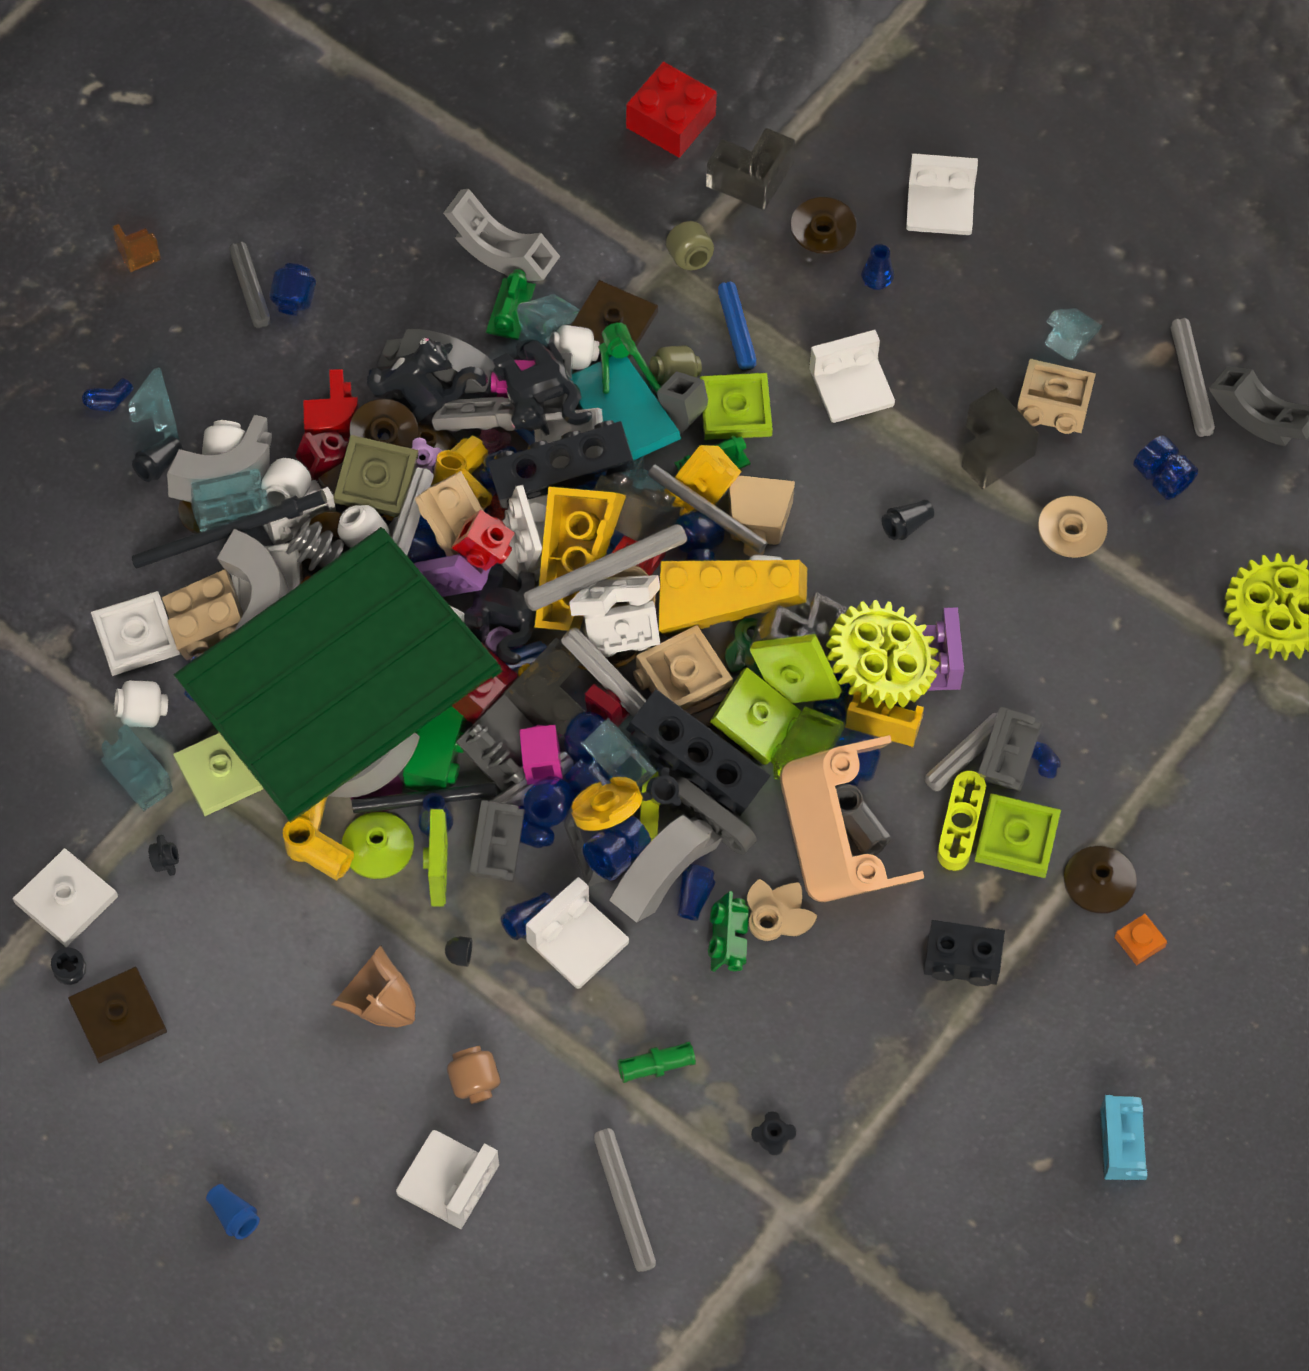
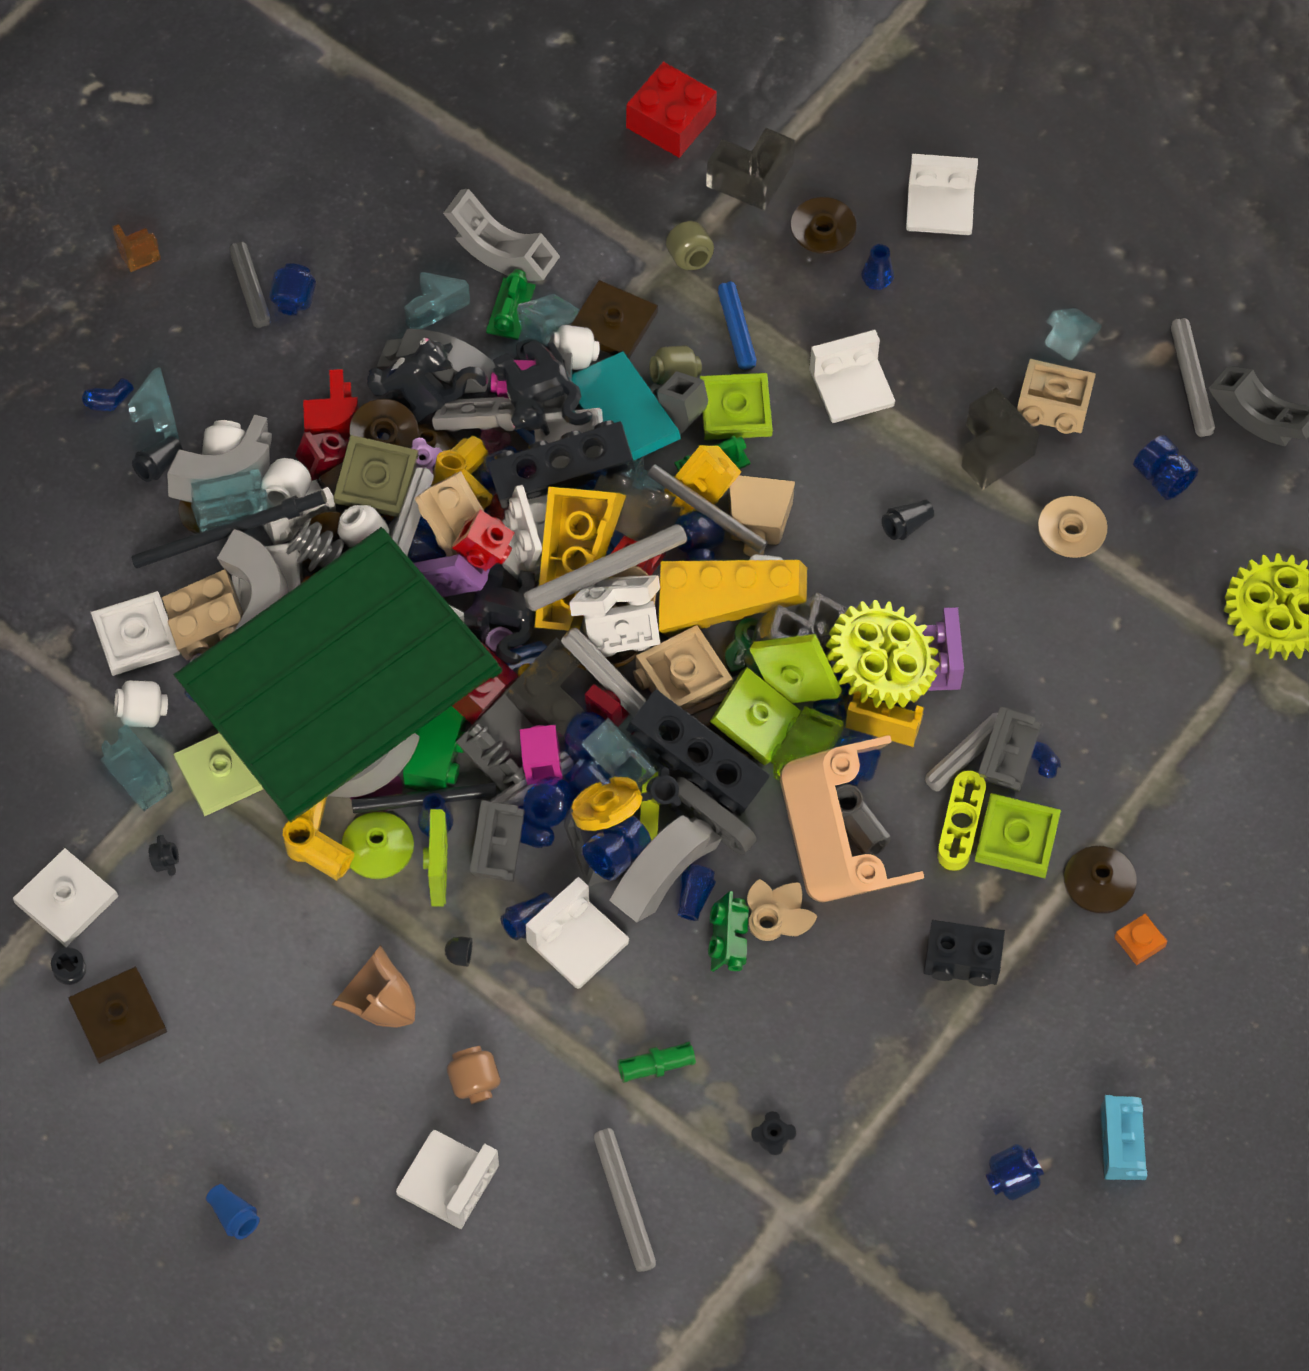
green plant [598,323,661,394] -> none
none -> clear light blue slope [405,272,470,329]
none -> clear blue head [985,1144,1045,1201]

